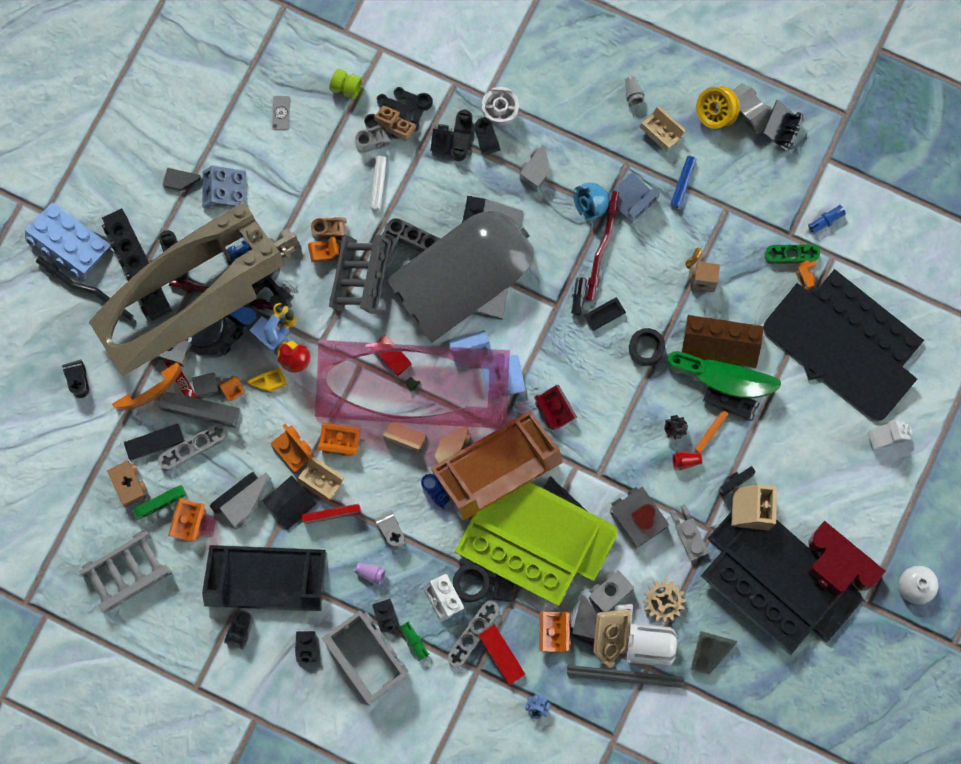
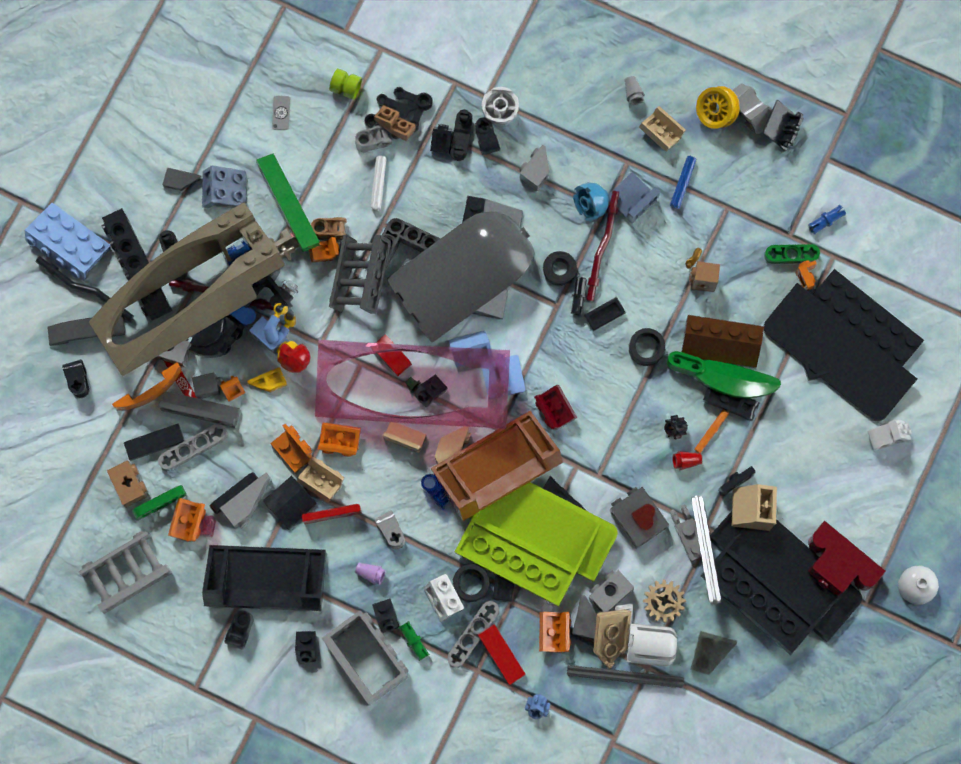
none -> dark grey slope [47,316,125,346]
none -> green tile [256,153,320,252]
none -> black bracket [414,374,448,408]
none -> black tyre [543,251,577,285]
none -> axle [692,495,721,605]

